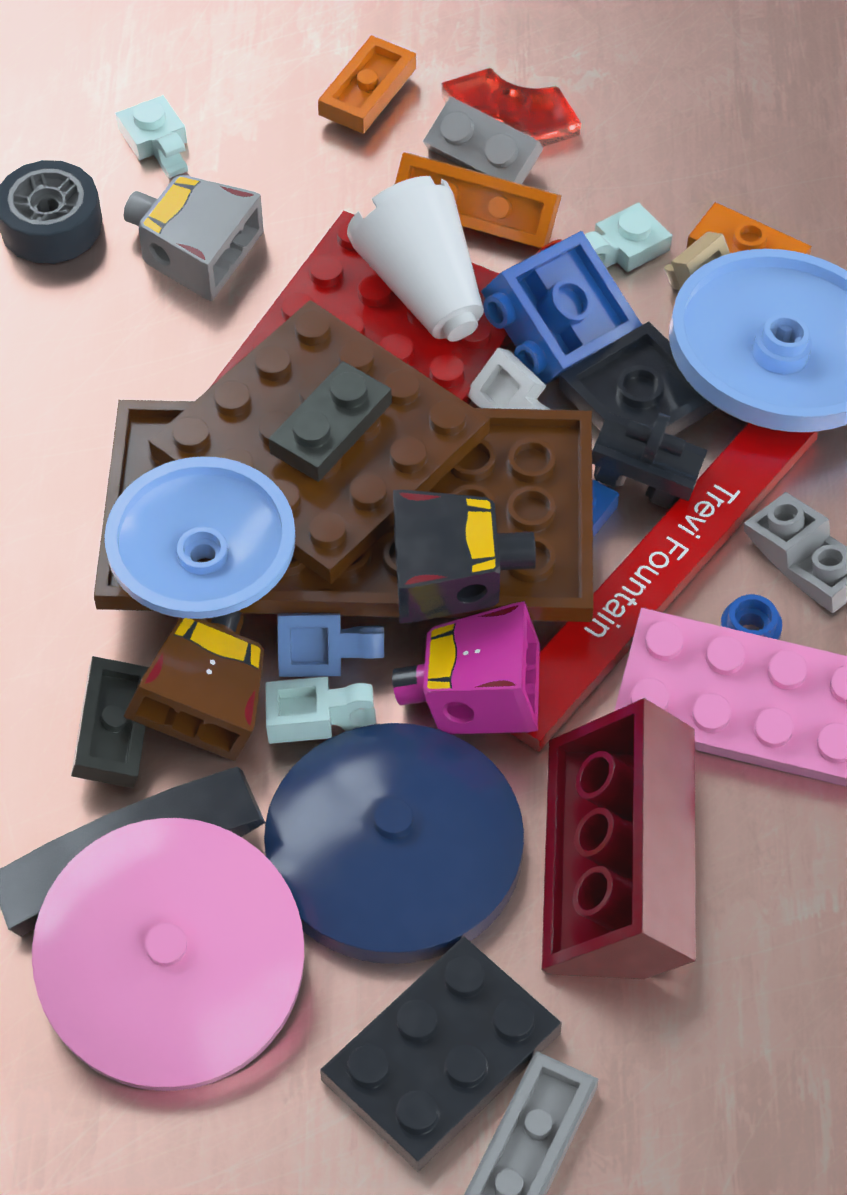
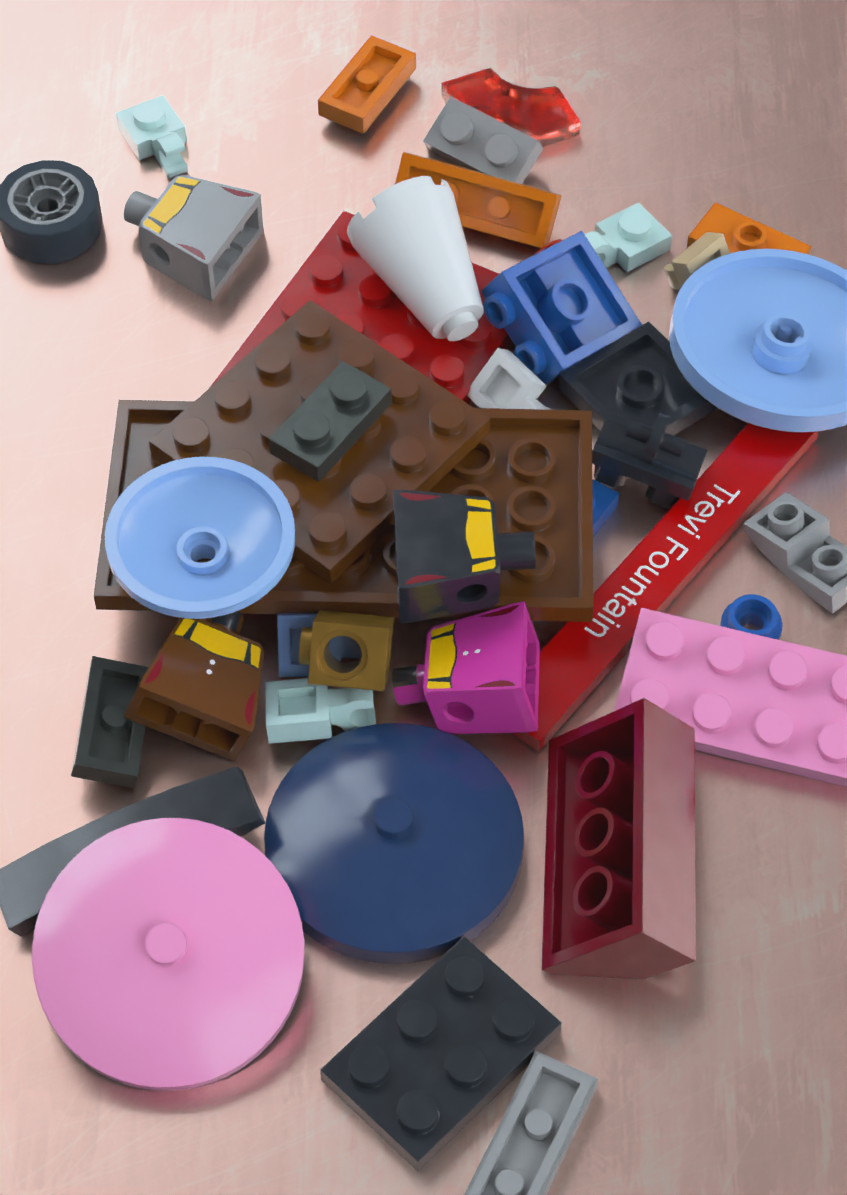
none -> pearl gold brick [299,610,394,691]

